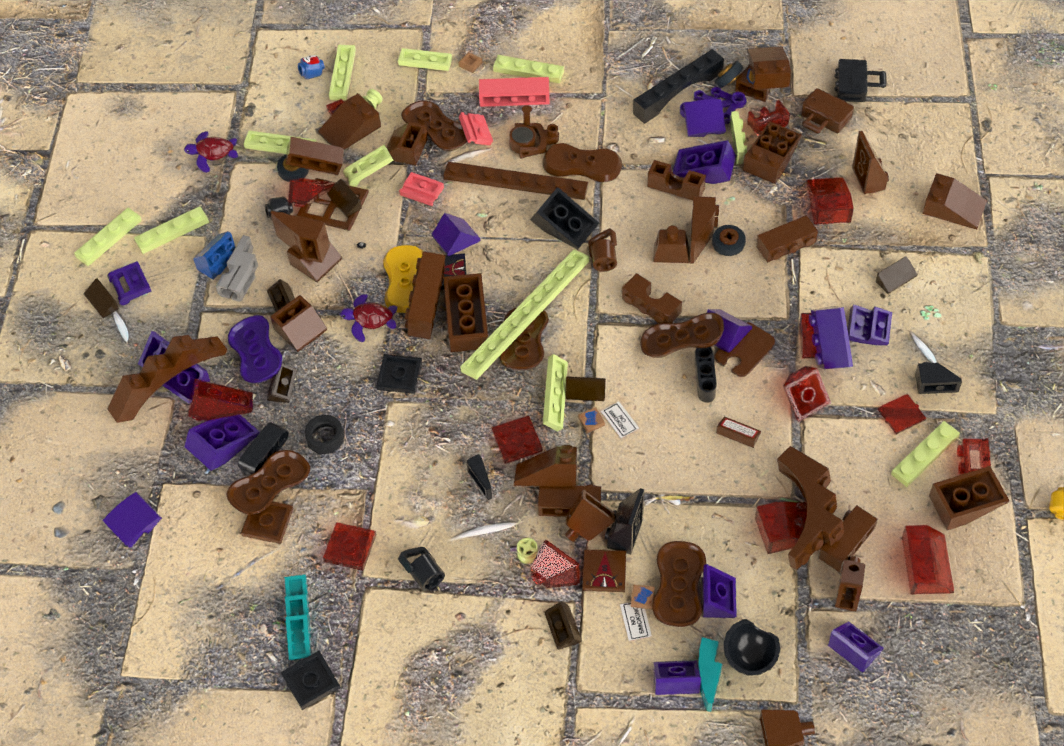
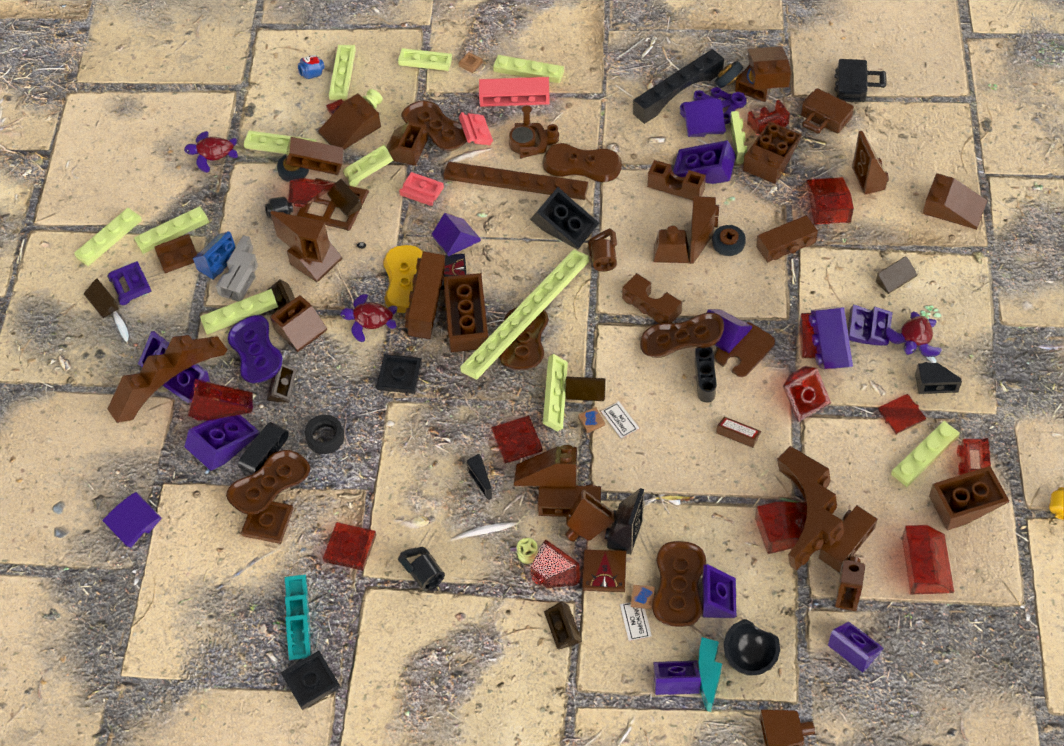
none -> reddish brown bracket [154,234,197,274]
none -> yellowish green plate [200,289,278,335]
none -> animal [885,311,942,357]

